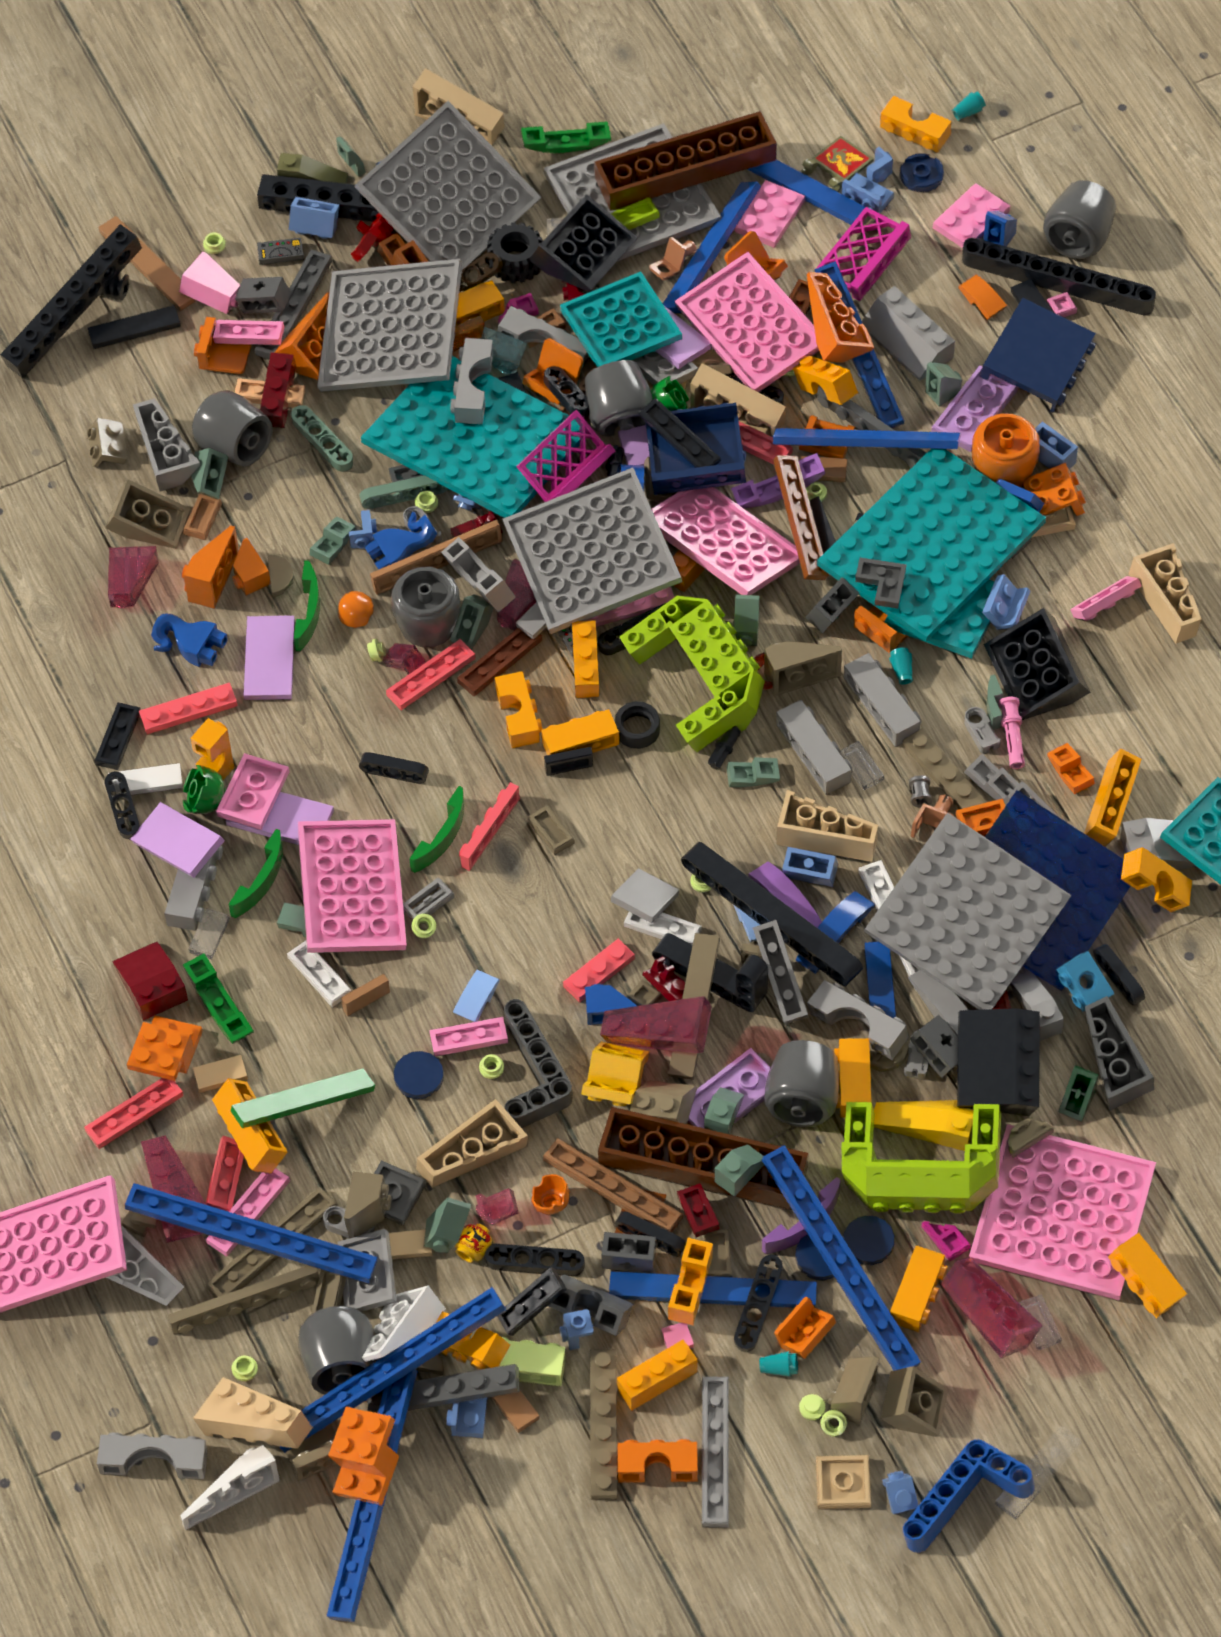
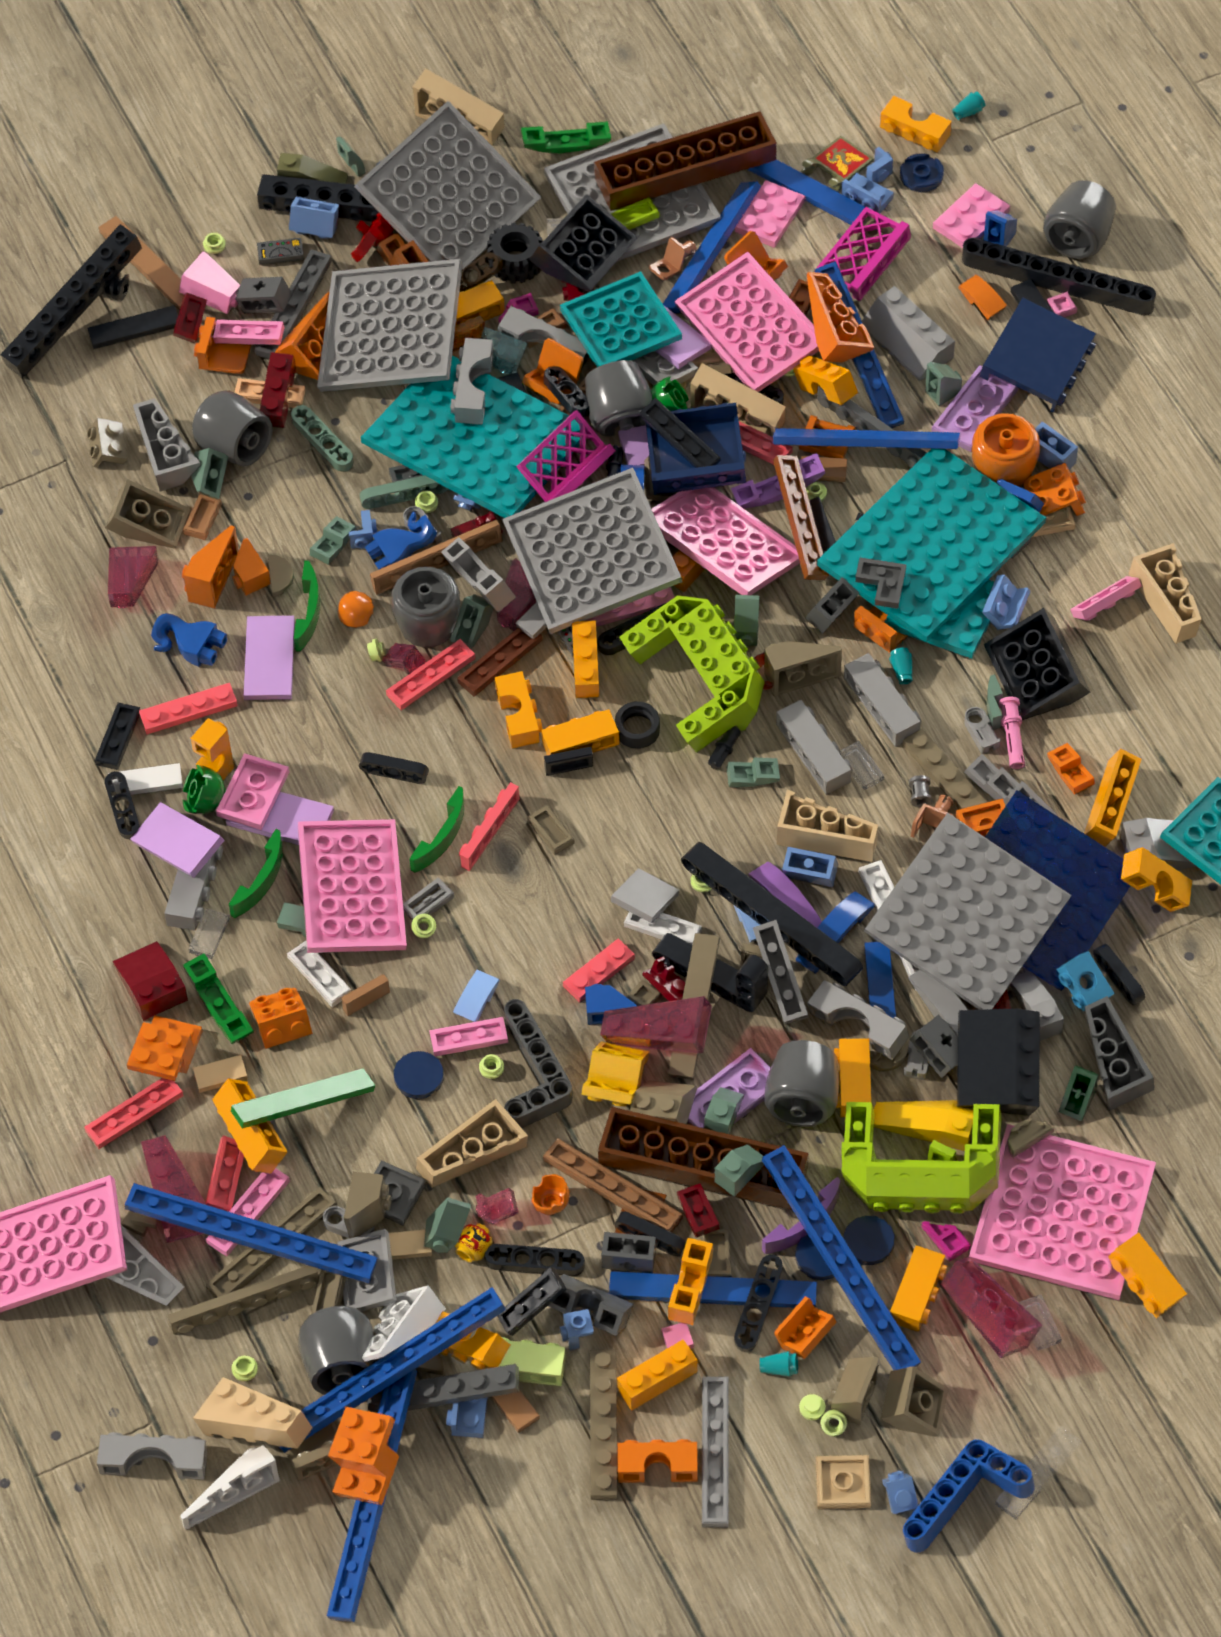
none -> dark red plate [173,292,207,343]
none -> orange bracket [249,988,313,1049]
none -> lime tile [927,1140,956,1161]

